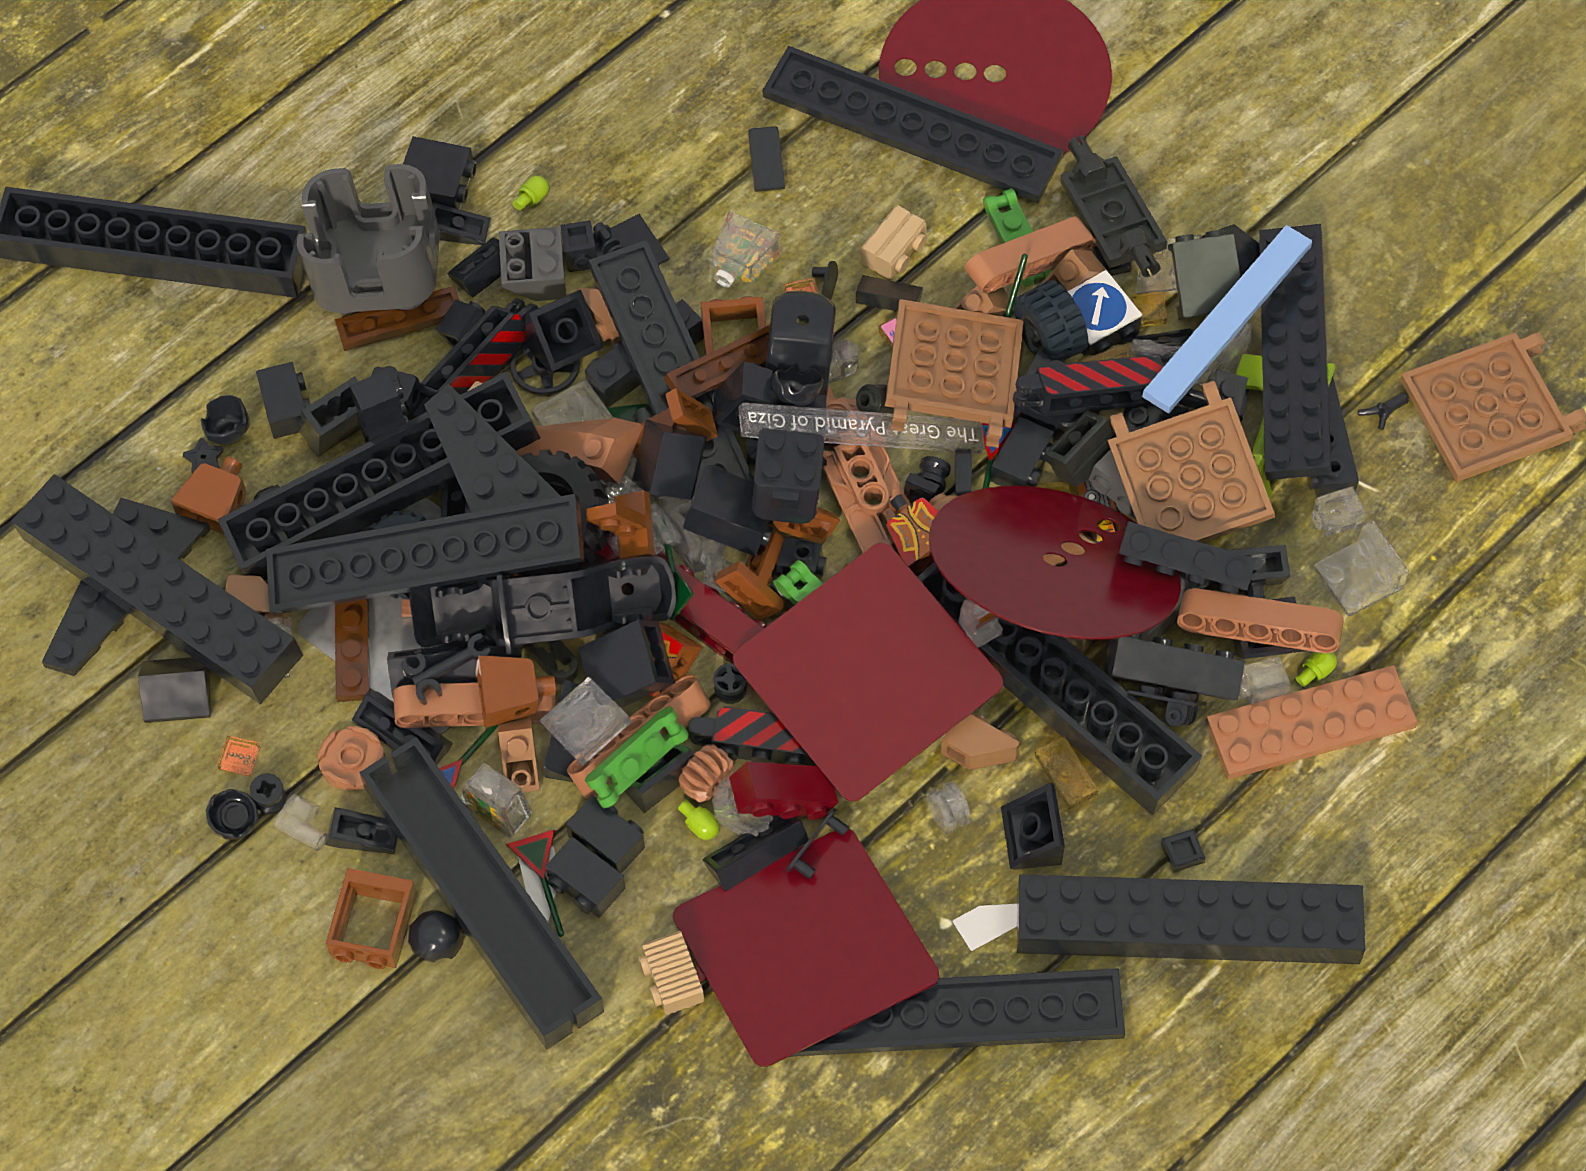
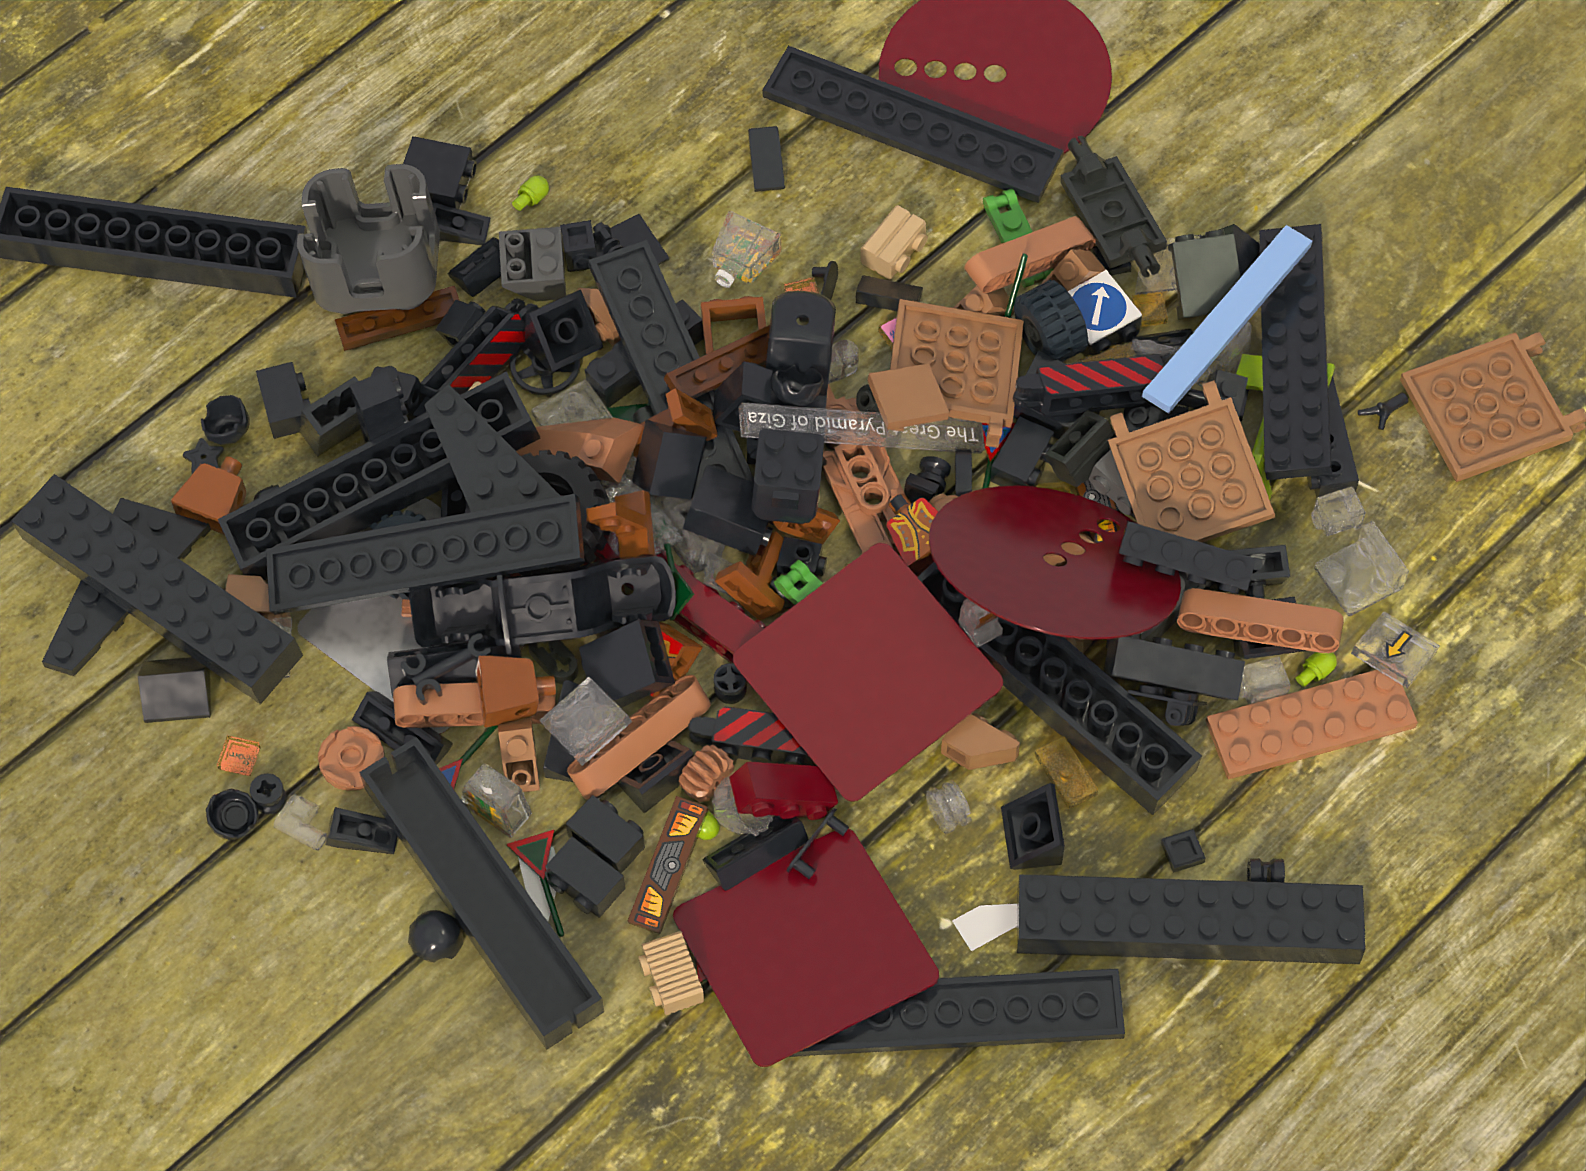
dark orange window [326,868,417,969] -> none
reddish brown plate [335,599,370,702] -> none
bright green plate [585,707,689,808] -> none
none -> tile [627,796,709,934]
none -> medium nougat tile [867,363,950,430]
none -> black wheel [1247,858,1285,883]
none -> clear tile [1351,612,1440,688]

